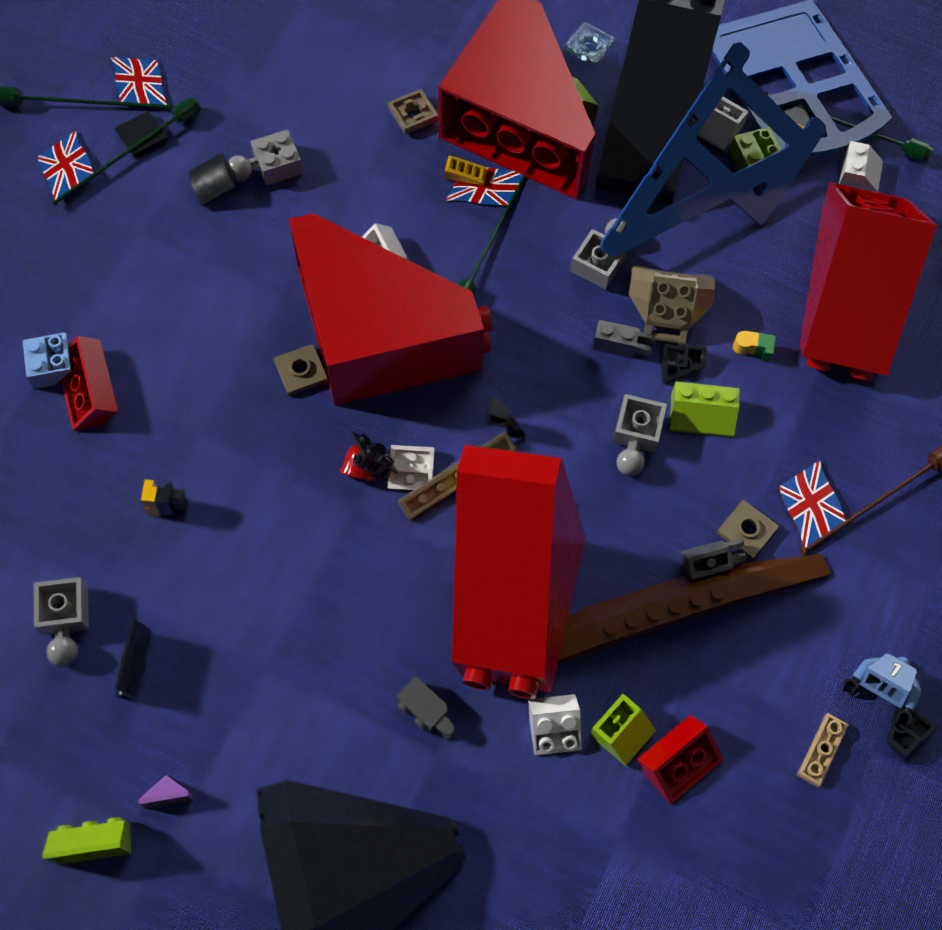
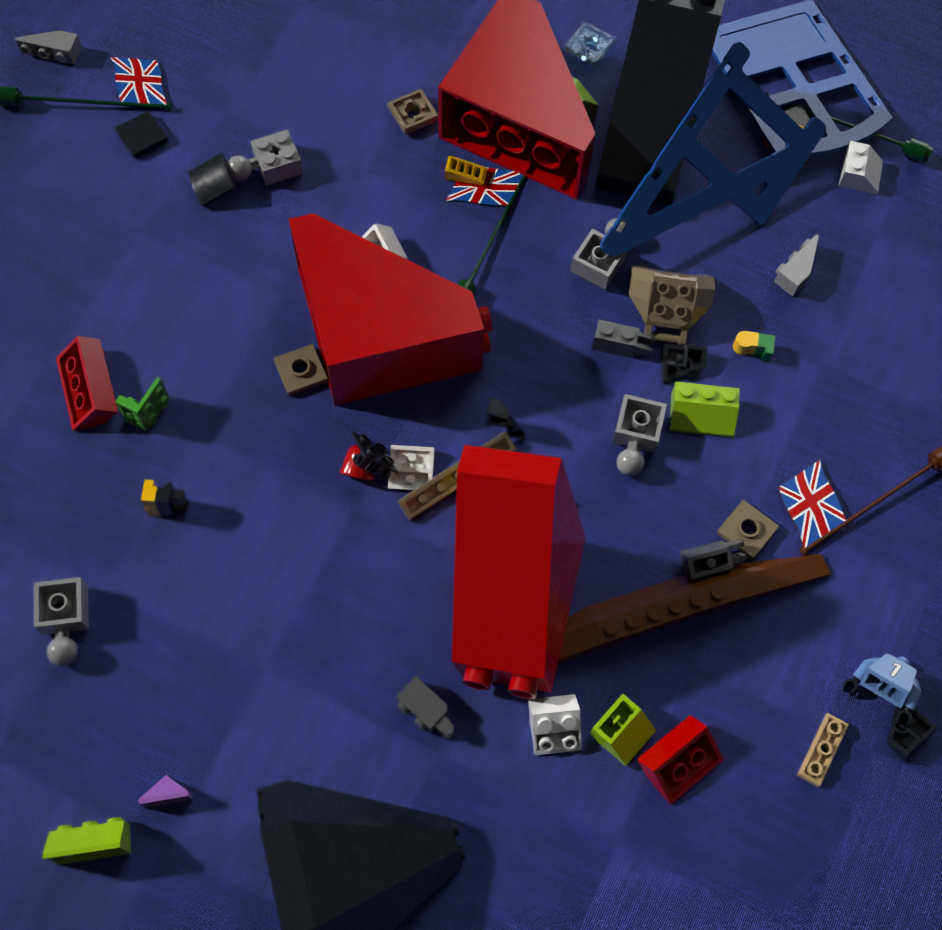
light blue slope [23,332,71,389] -> none
flag [38,97,201,206] -> none
black panel [115,620,152,700] -> none
white slope [697,97,749,151] -> none
lime slope [729,127,781,171] -> none
red slope [799,182,937,381] -> none
none -> light grey slope [15,30,82,65]
none -> bright green bracket [115,377,169,432]
none -> light grey slope [774,234,819,296]

